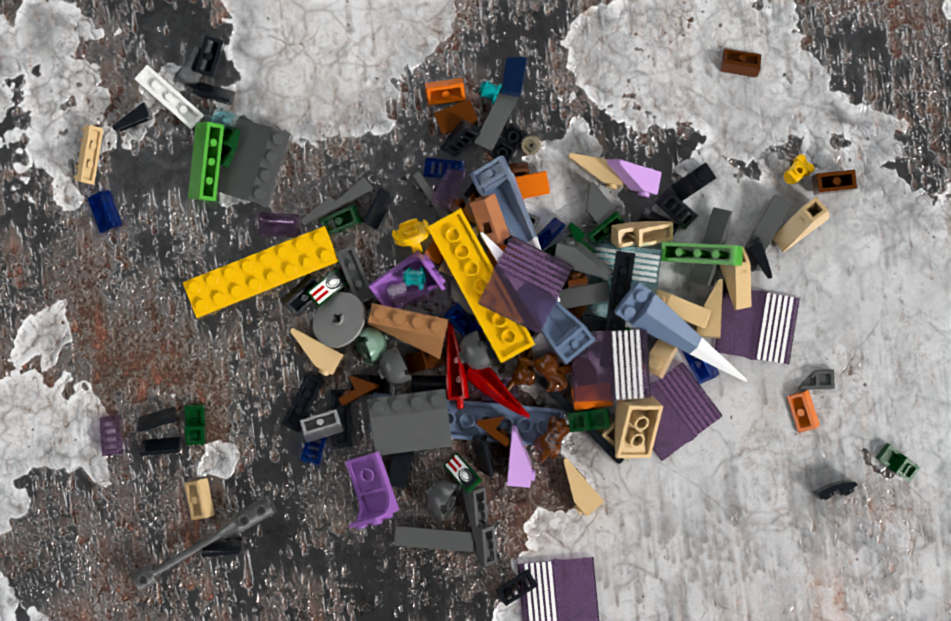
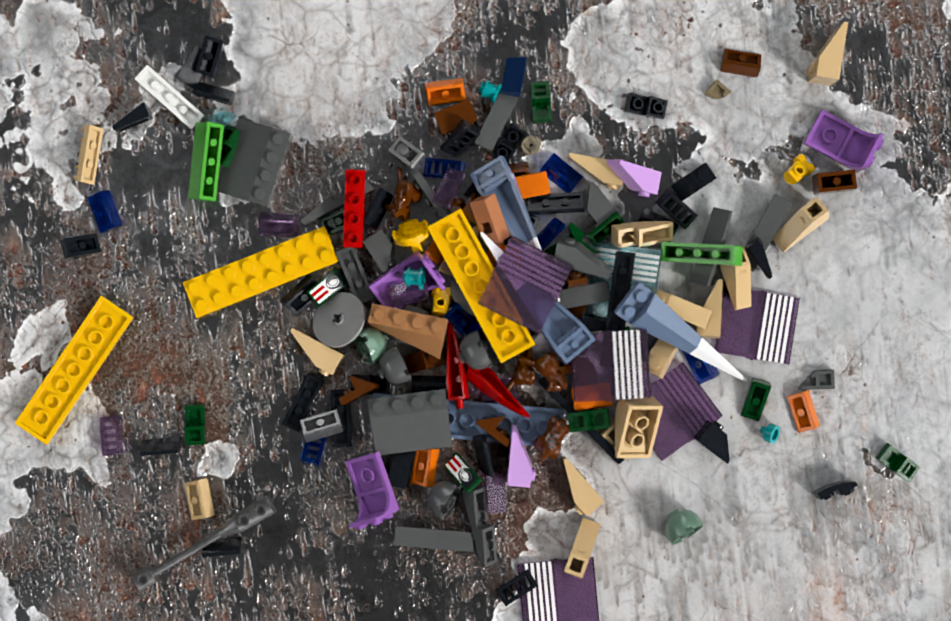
black slope [137,407,179,432] -> none
none -> yellow plate [15,296,134,445]
none -> black slope [60,233,101,259]
none -> red piece [342,167,366,248]
none -> dark grey slope [363,229,394,274]
none -> reddish brown animal [384,167,422,222]
none -> light grey slope [388,136,424,169]
none -> orange slope [410,449,439,487]
none -> yellow plate [431,287,453,317]
none -> clear purple slope [486,473,507,514]
none -> black tile [526,192,585,215]
none -> dark green slope [530,81,552,124]
none -> clear blue slope [540,153,583,193]
none -> tan slope [563,518,601,579]
none -> black slope [624,93,668,119]
none -> sand green cylinder [664,509,704,546]
none -> black slope [693,420,730,464]
none -> dark tan tile [704,79,731,99]
none -> dark green slope [741,377,772,421]
none -> teal tile [760,423,780,444]
none -> medium lavender bracket [803,109,884,173]
none -> tan slope [806,21,848,86]

